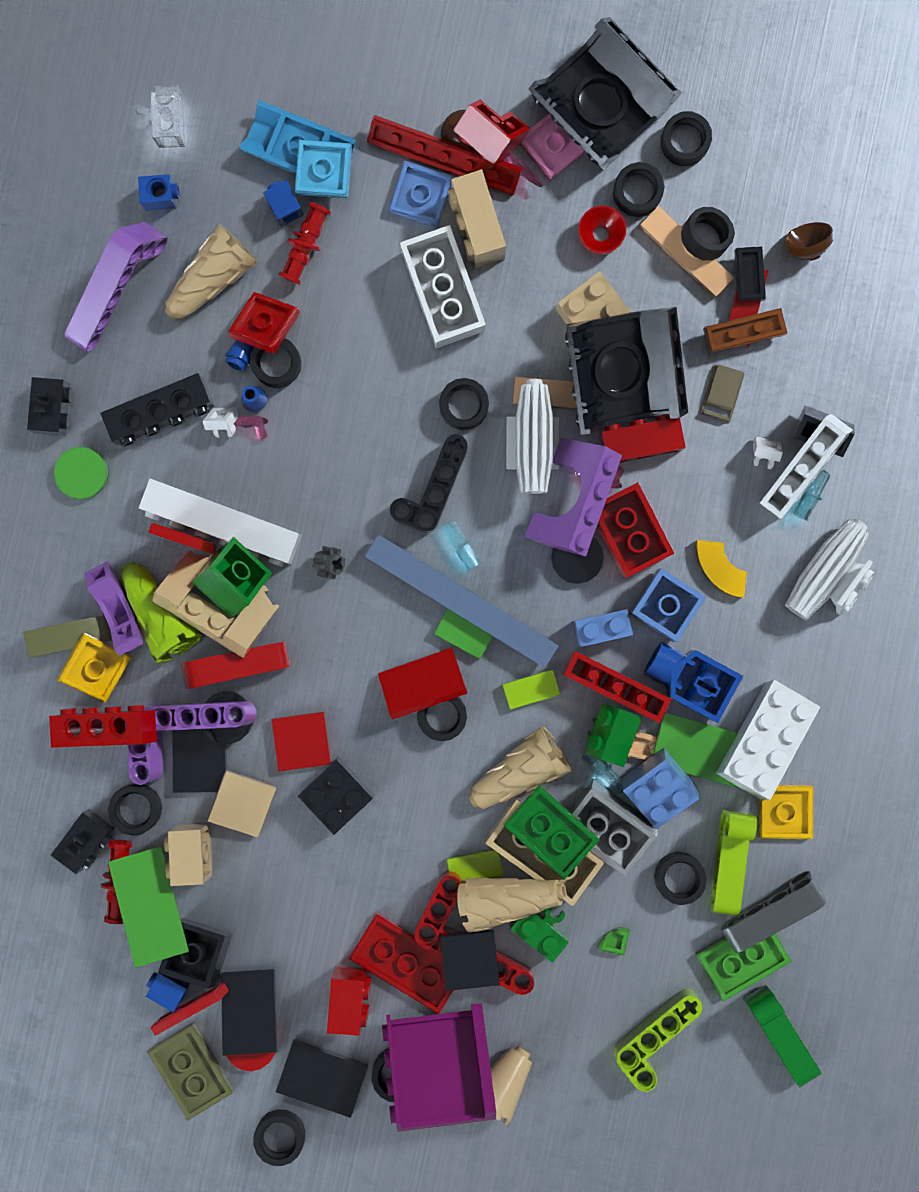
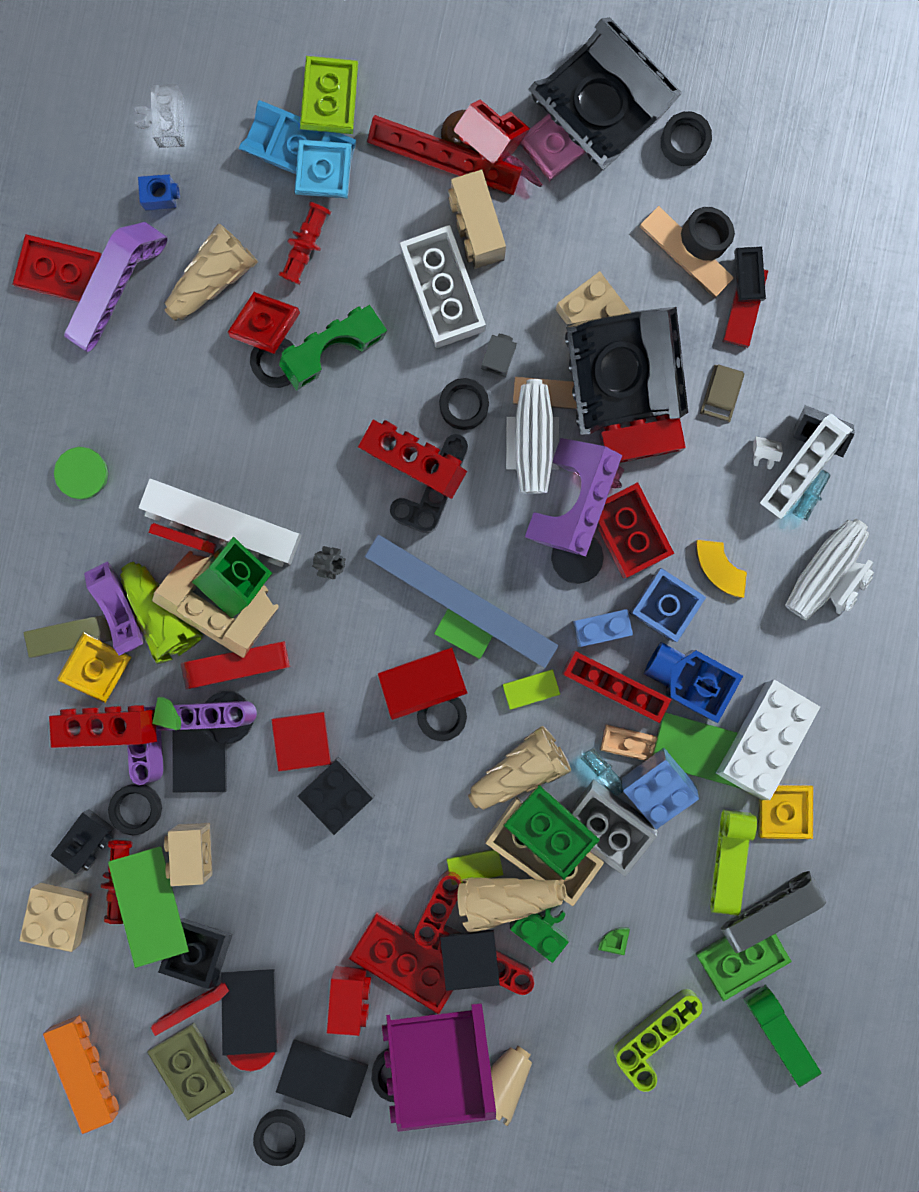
black brick [27,377,73,436] -> none
black brick [100,373,214,447] -> none
blue brick [145,972,191,1012] -> none
white tile [203,407,239,438] -> none
tan tile [207,770,276,838] -> none
blue cone [225,340,254,371] -> none
clear pink bar [234,416,268,439] -> none
blue cone [241,386,267,412] -> none
blue brick [263,180,304,227] -> none
medium blue tile [388,160,454,228] -> none
clear light blue axle [442,521,481,572] -> none
red piece [578,205,626,255] -> none
green brick [584,703,642,768] -> none
black tyre [613,162,665,217] -> none
black tyre [654,852,707,905] -> none
dark orange tile [703,308,788,354] -> none
reddish brown piece [784,222,834,261] -> none
none -> red tile [12,234,102,302]
none -> tan brick [19,883,91,952]
none -> orange brick [43,1015,119,1134]
none -> bright green tile [152,697,181,730]
none -> green arch [279,304,387,391]
none -> lime tile [300,56,358,134]
none -> red brick [358,419,467,499]
none -> dark grey brick [481,333,517,378]

